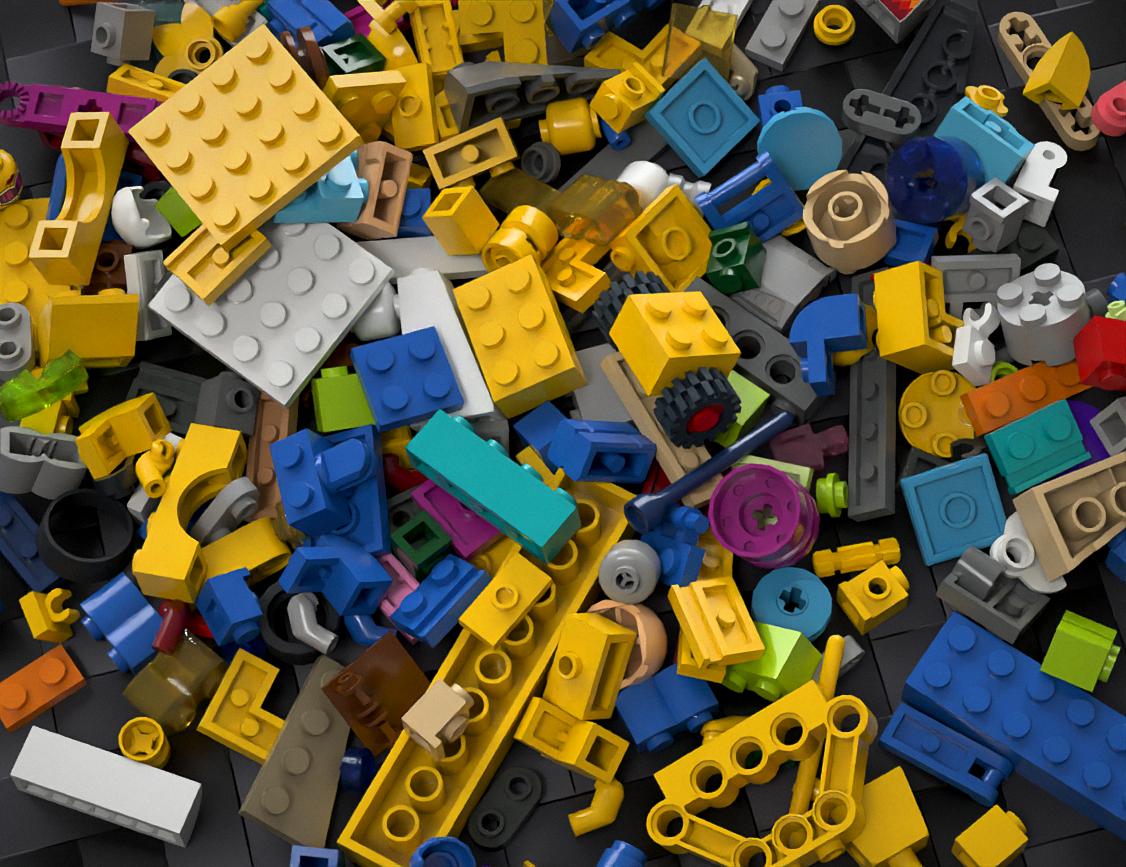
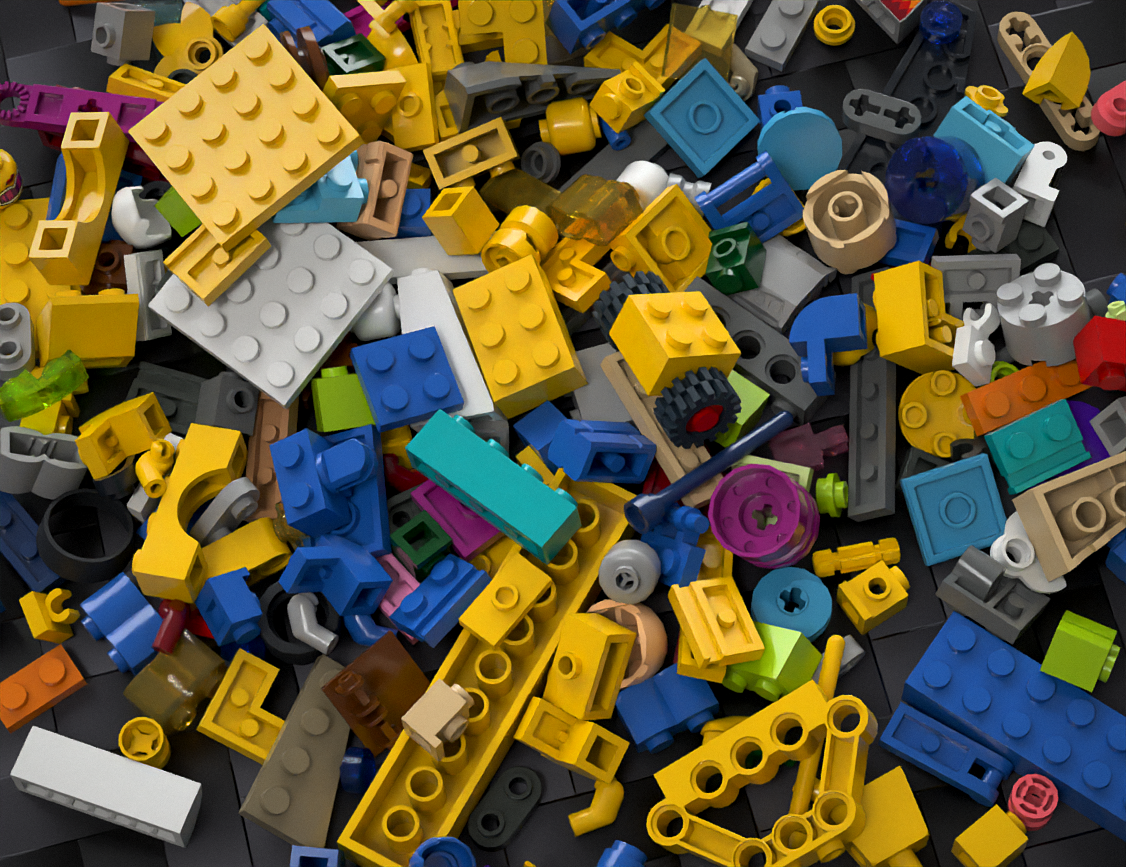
none -> clear blue tile [919,0,962,44]
none -> coral wheel [1007,774,1058,831]

